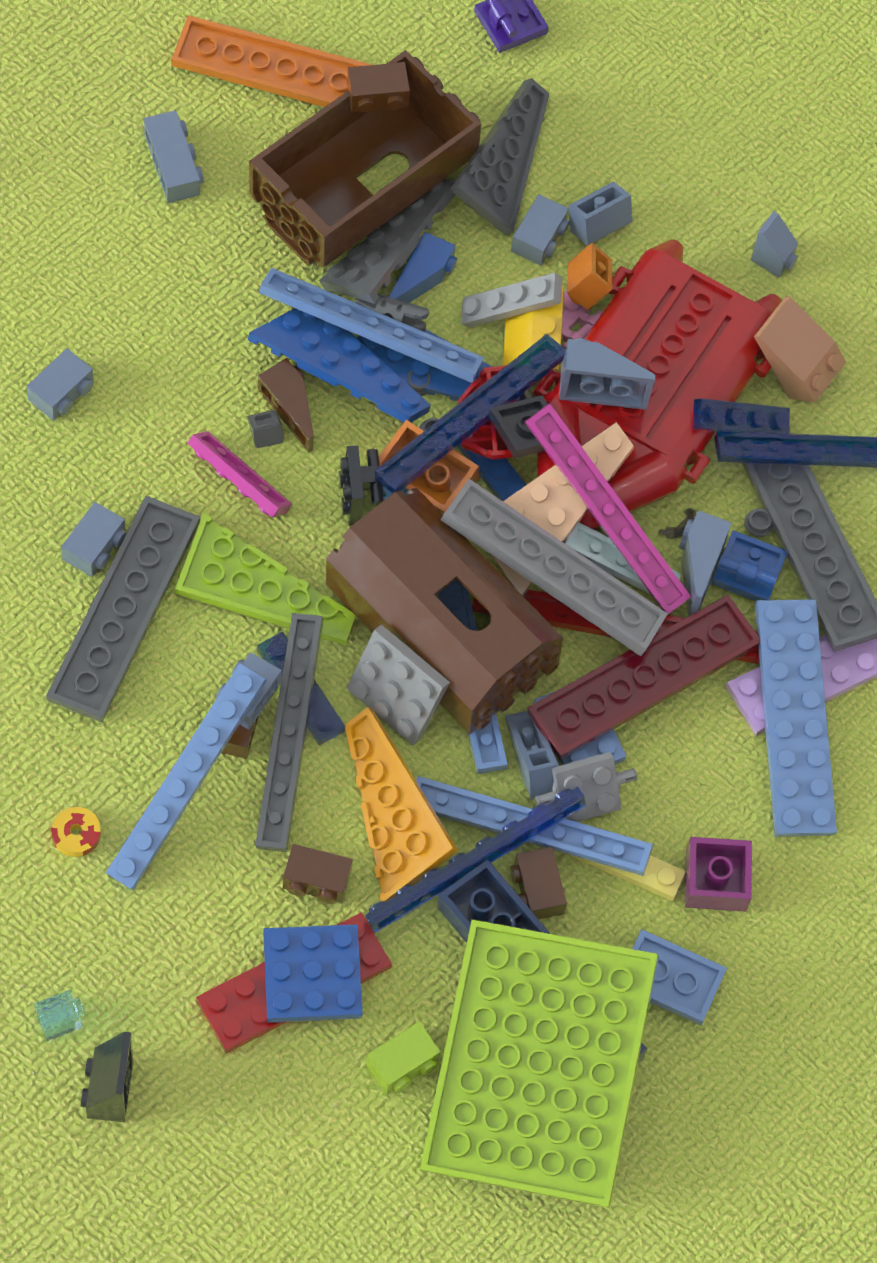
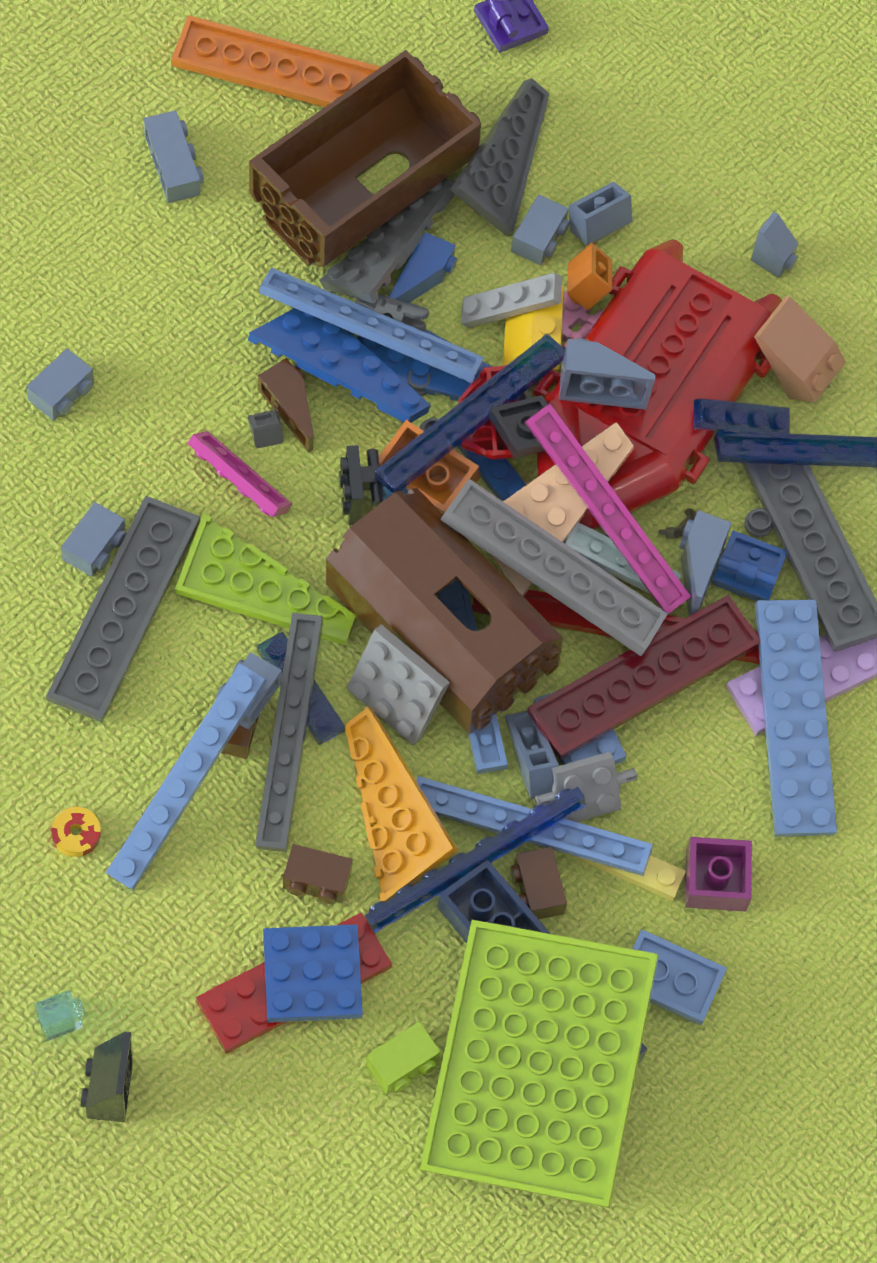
reddish brown brick [347,62,410,113] -> none

